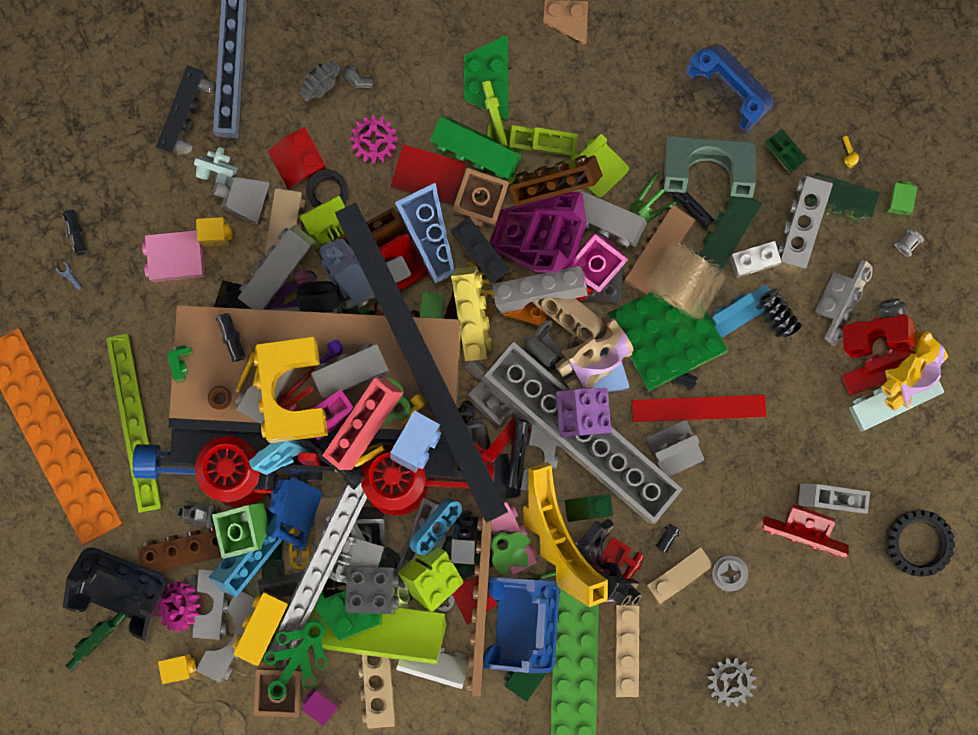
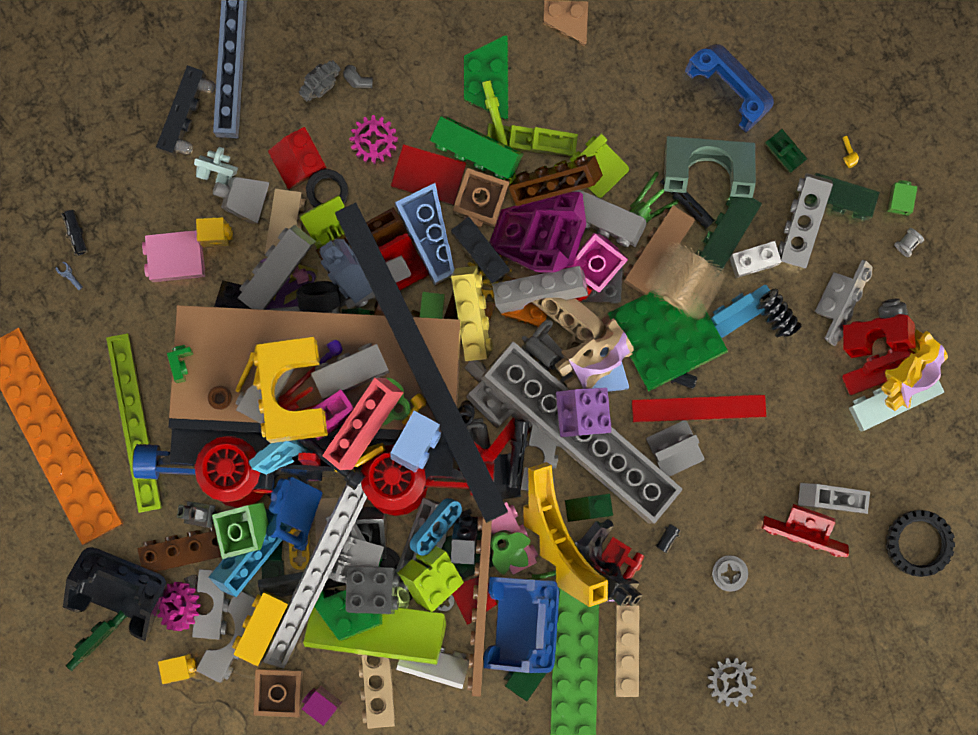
black pin [216,313,247,363] -> none
green plant [264,619,329,699] -> none
tan slope [645,547,713,604] -> none

